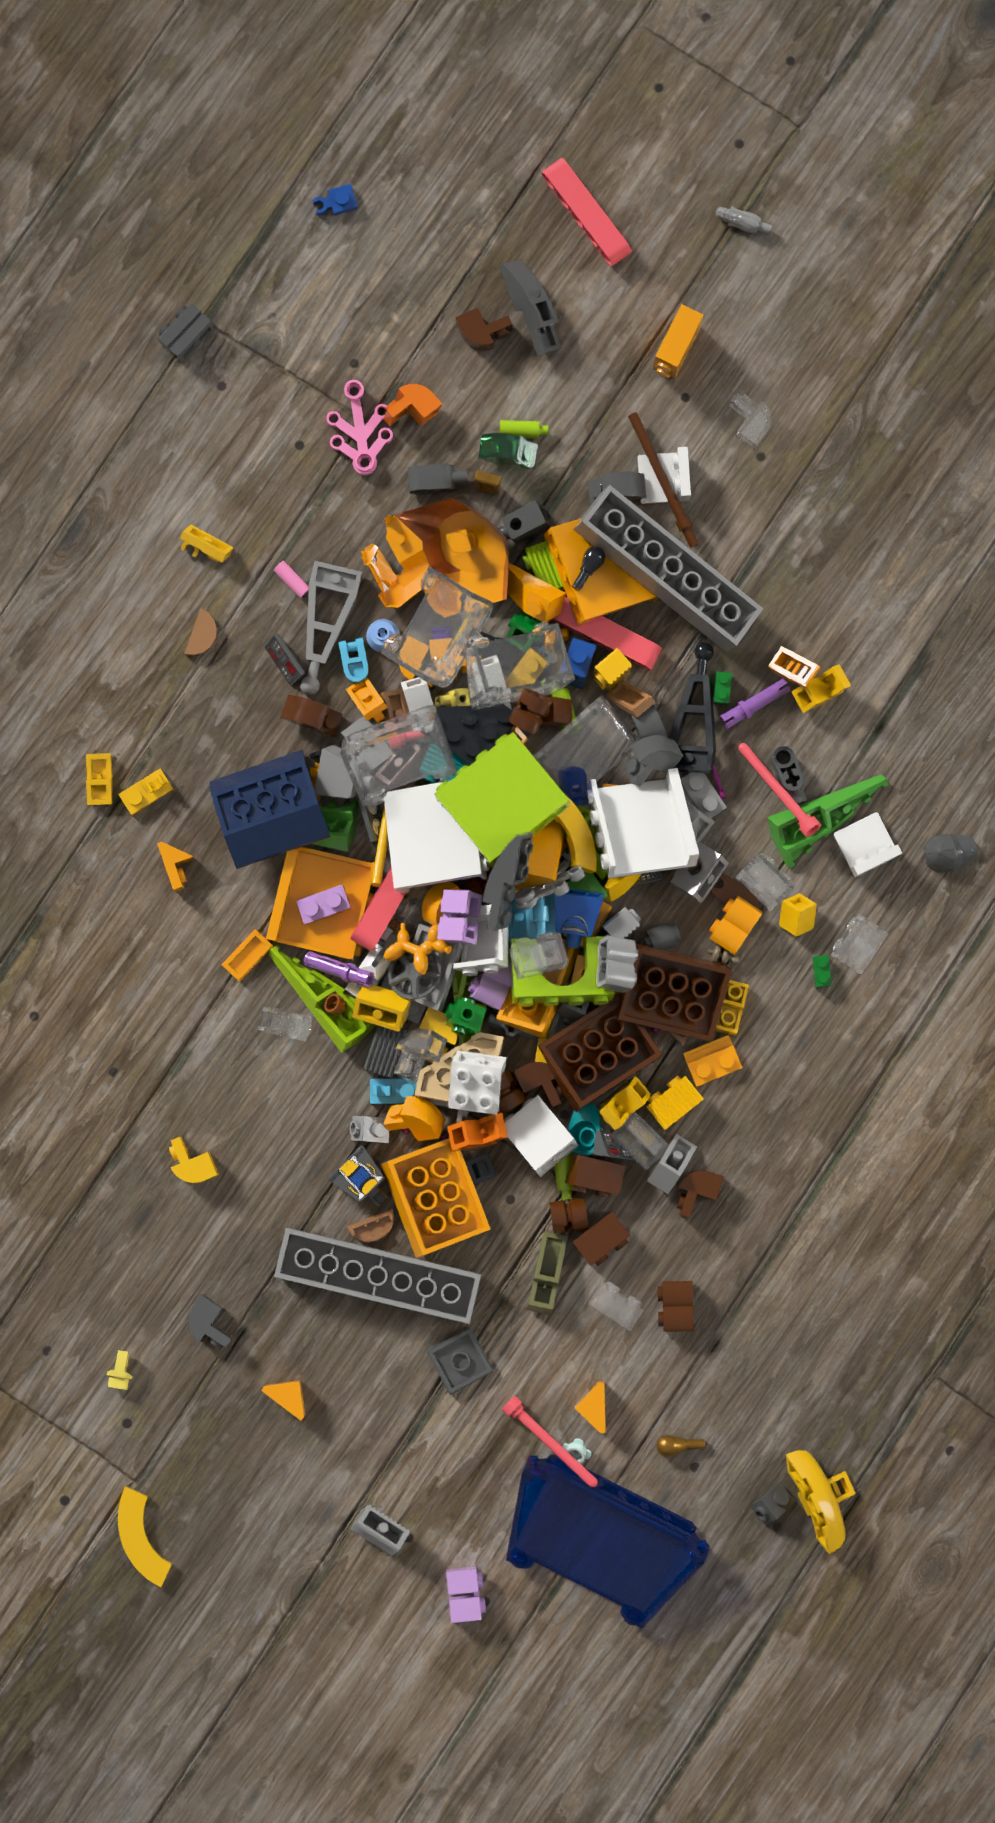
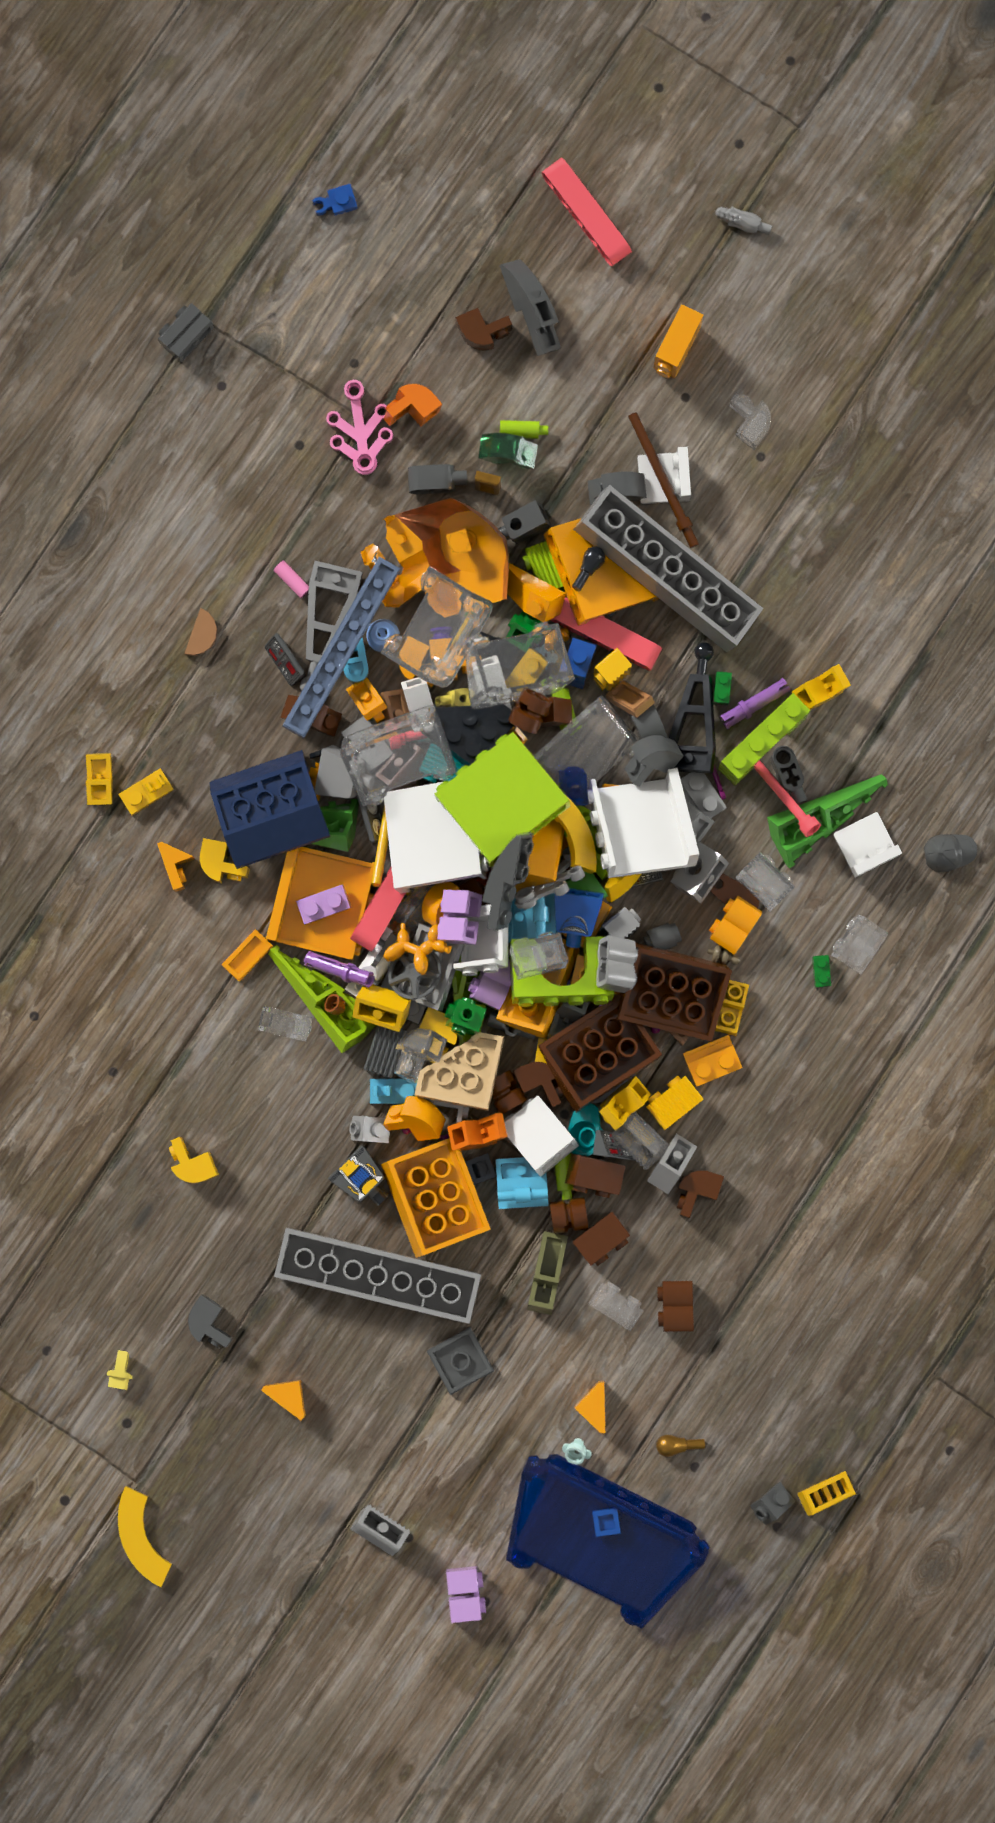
yellow plate [180,524,234,563] -> none
medium nougat tile [346,1209,395,1243] -> none
white bracket [448,1050,507,1115] -> none
coral piece [502,1396,598,1488] -> none
slope [768,646,820,688] -> none
yellow panel [779,893,817,937] -> none
yellow brick [786,1450,845,1554] -> none
none -> yellow brick [200,838,250,884]
none -> sand blue tile [282,557,400,739]
none -> medium azure plate [496,1157,549,1209]
none -> blue tile [592,1507,621,1537]
none -> lime arch [718,693,811,786]

